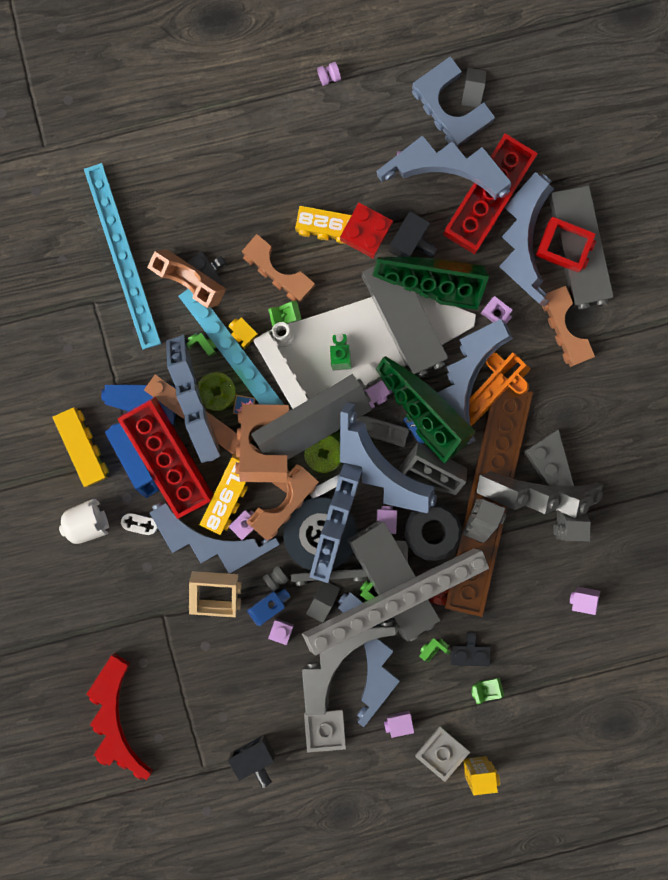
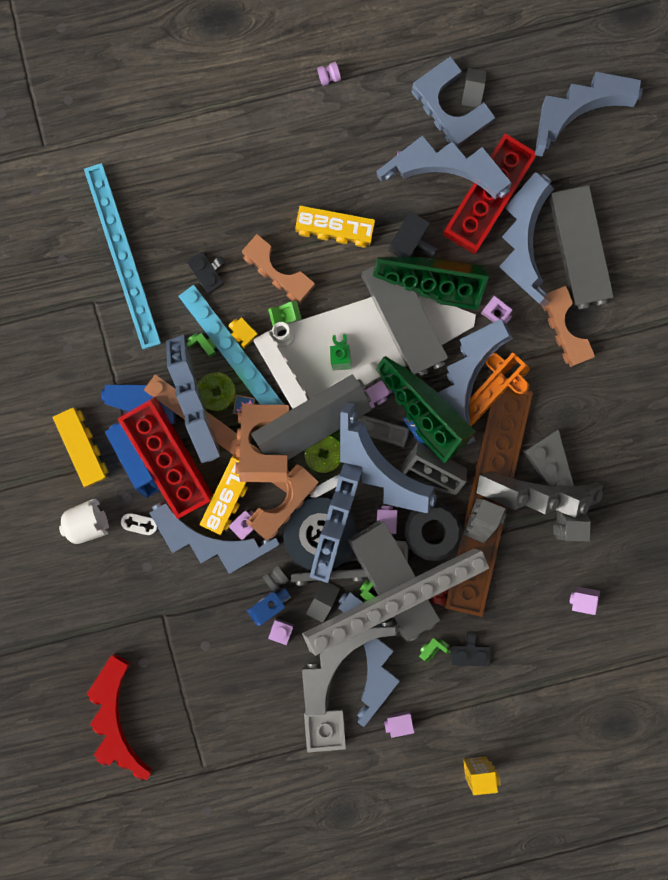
nougat arch [147,249,226,308] -> none
tan window [189,571,242,617] -> none
black brick [228,734,275,788] -> none
red brick [340,203,393,259] -> none
light grey plate [415,726,470,782] -> none
bright green bracket [472,677,504,704] -> none
red window [535,217,596,273] -> none
none -> sand blue arch [535,72,643,156]

